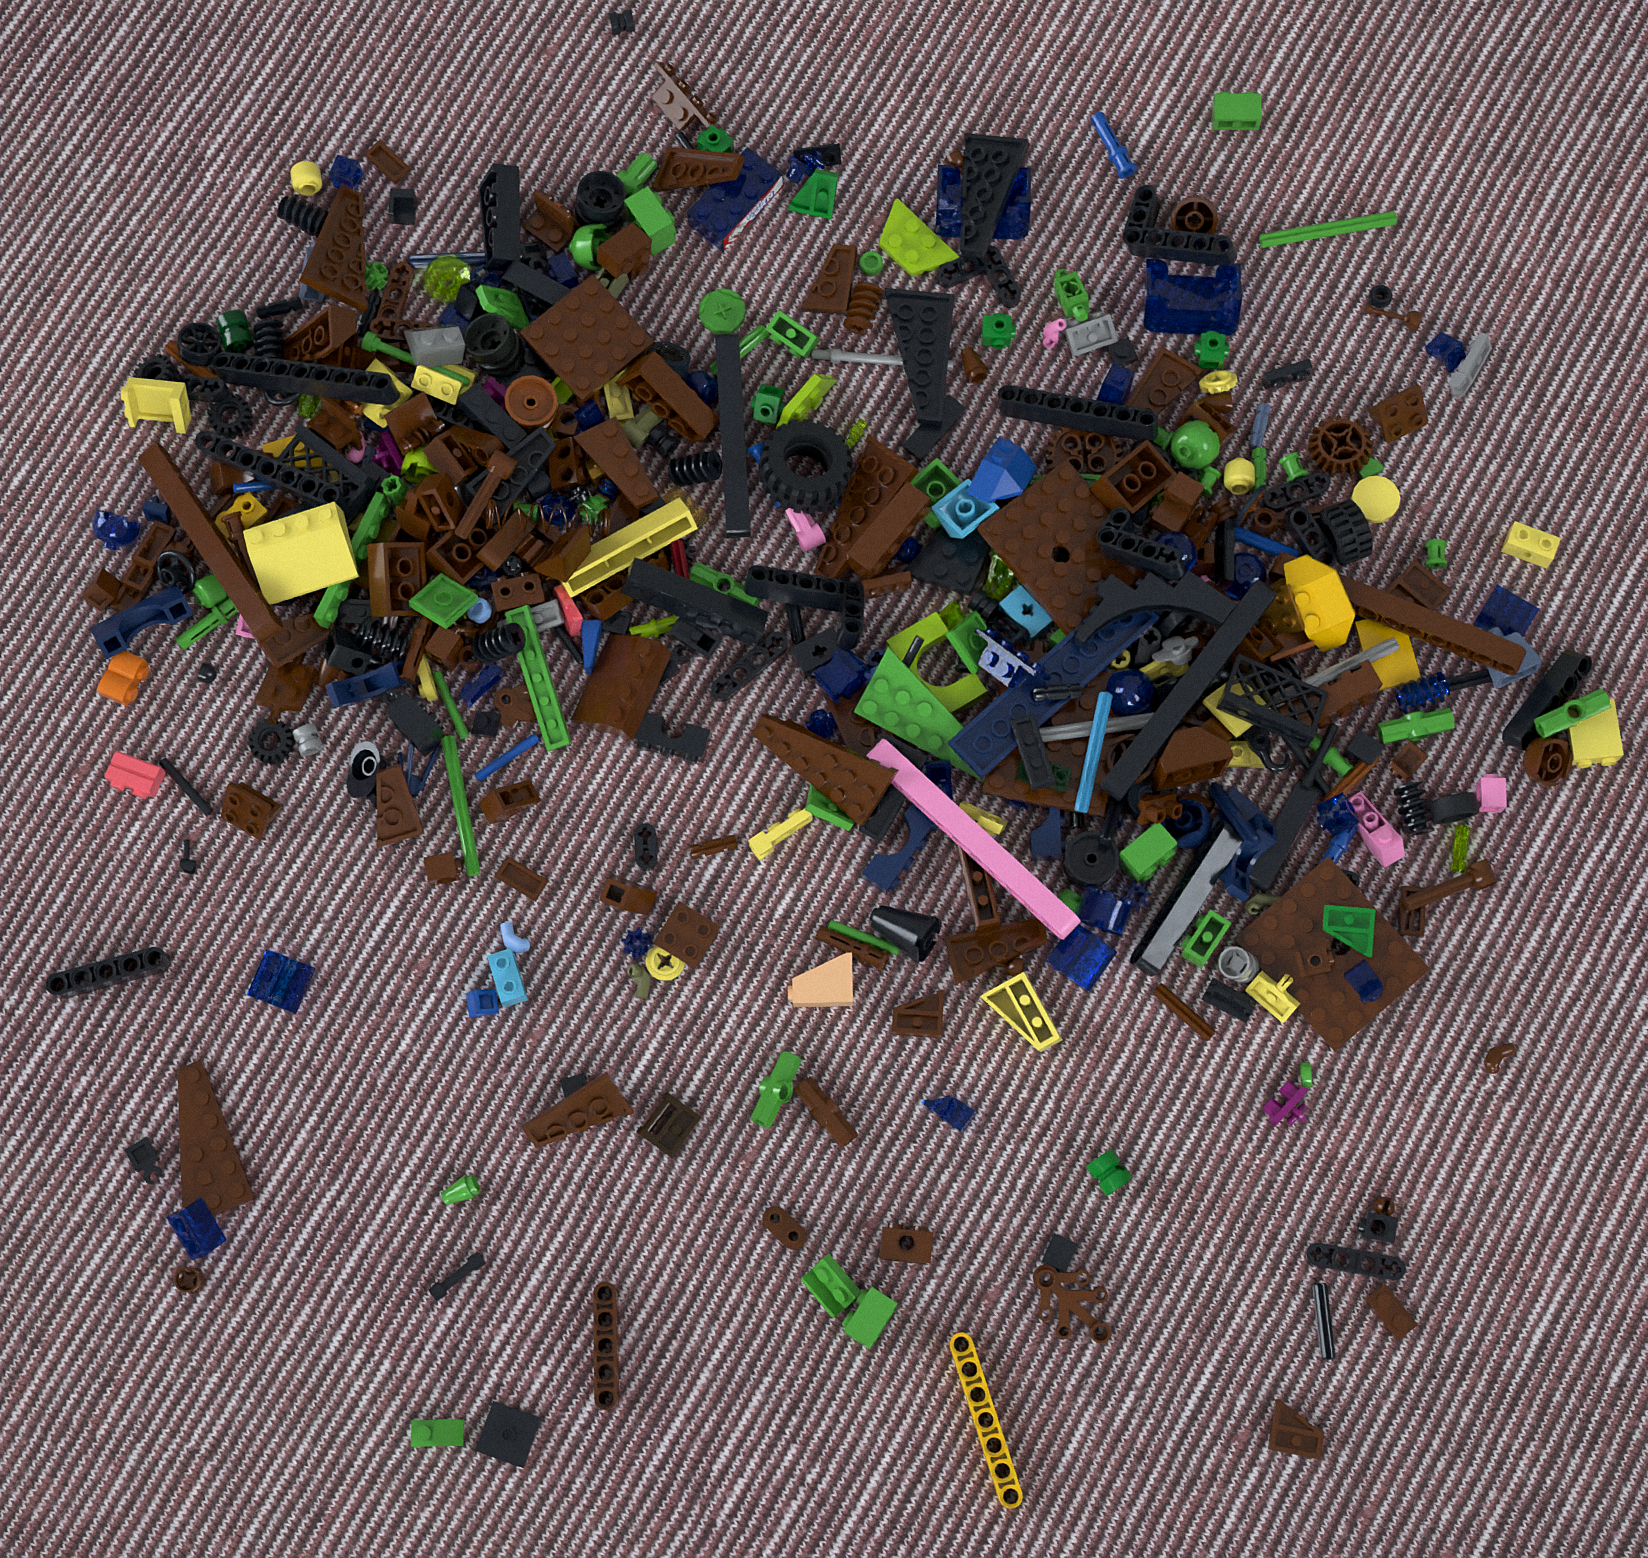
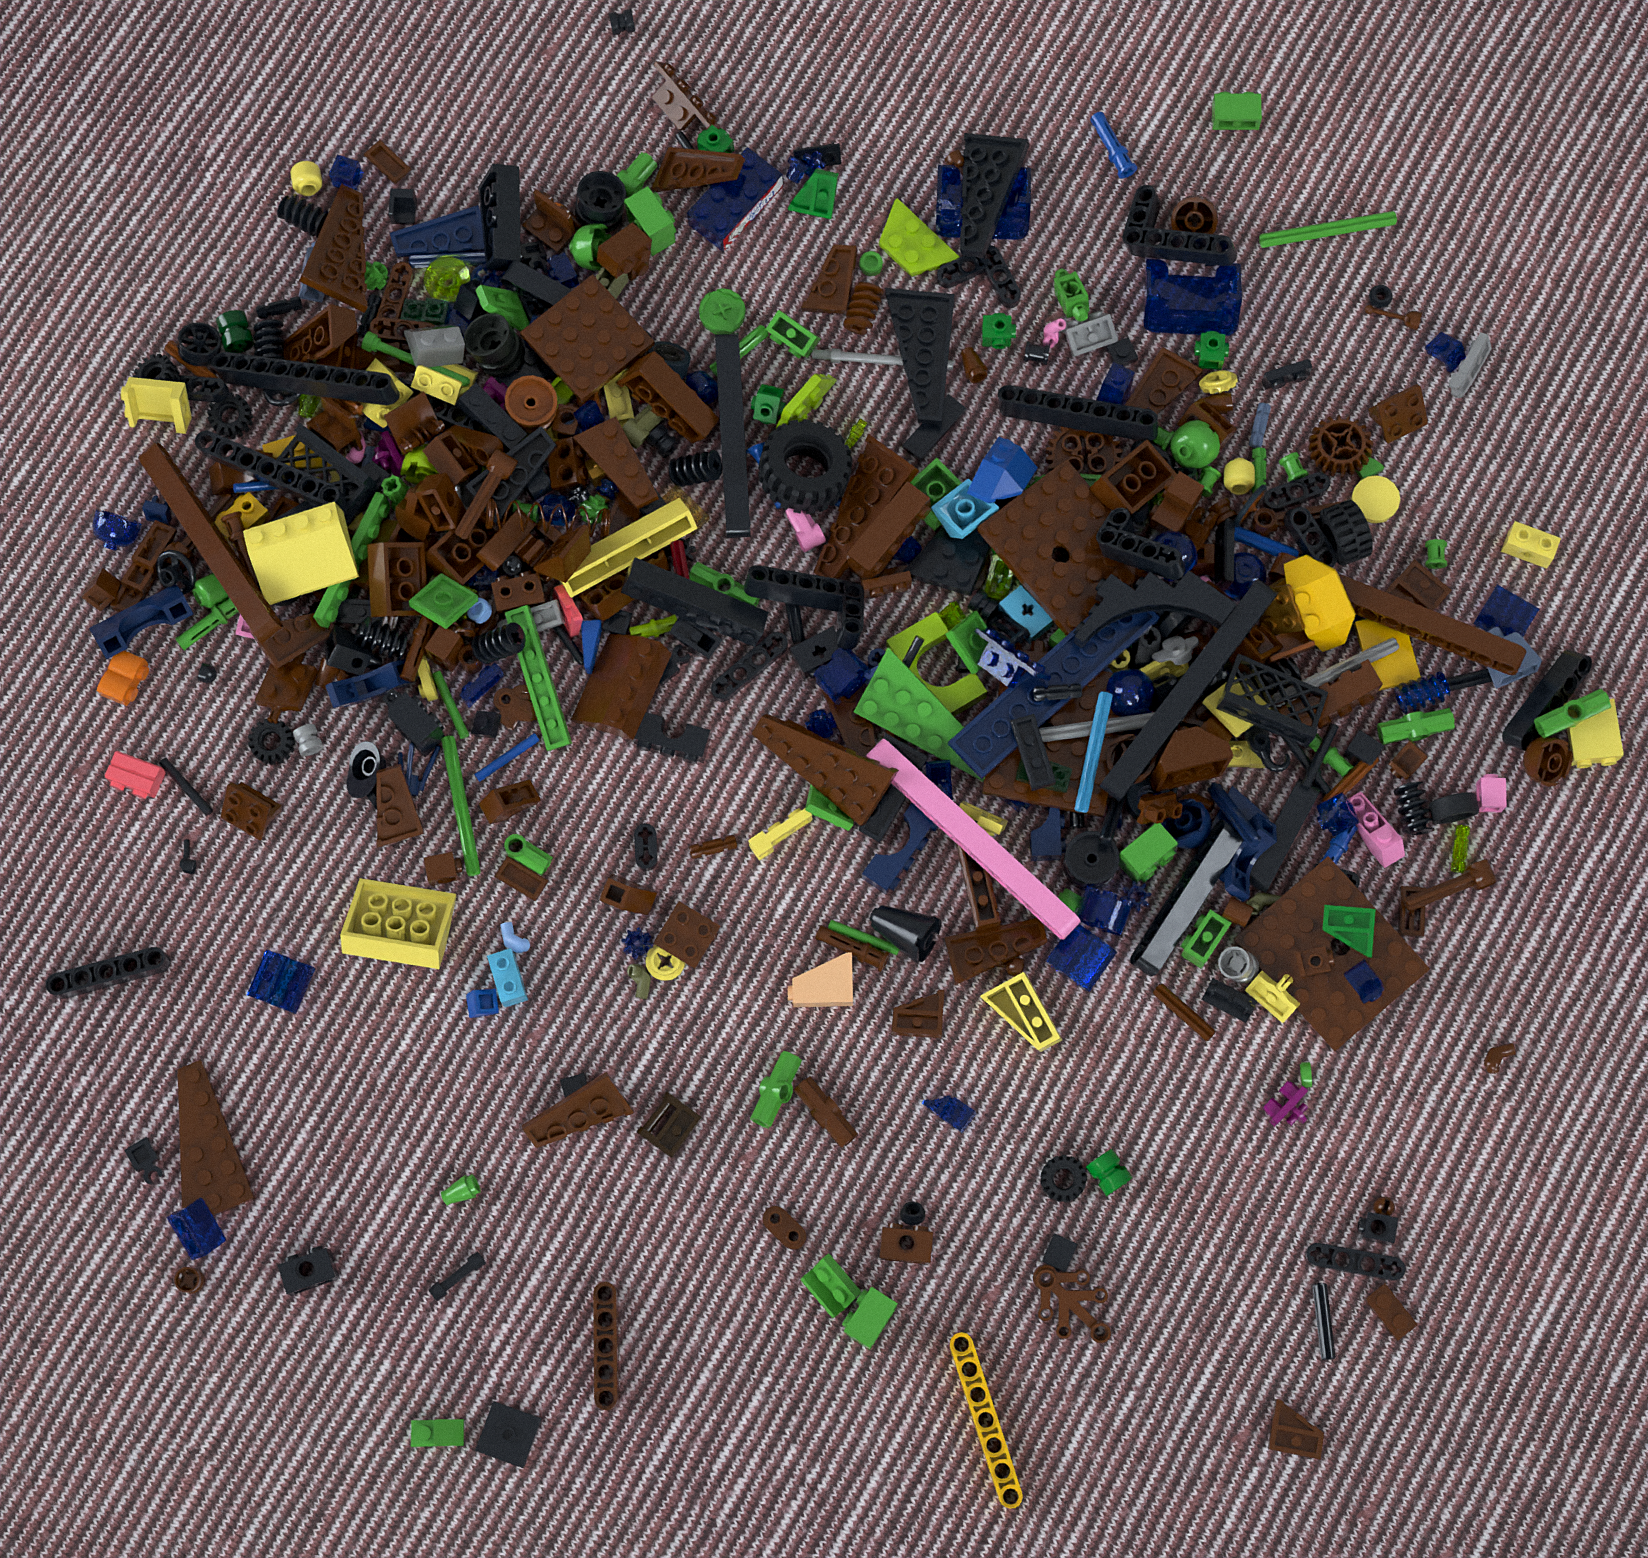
none -> black brick [278,1246,340,1296]
none -> light yellow slope [340,878,456,969]
none -> dark blue wing [389,205,484,257]
none -> clear green slope [400,298,449,325]
none -> bright green piece [505,834,553,876]
none -> black plate [900,1201,926,1225]
none -> black bush [1024,341,1050,365]
none -> black tyre [1040,1155,1087,1203]
none -> reddish brown piece [1222,896,1254,929]

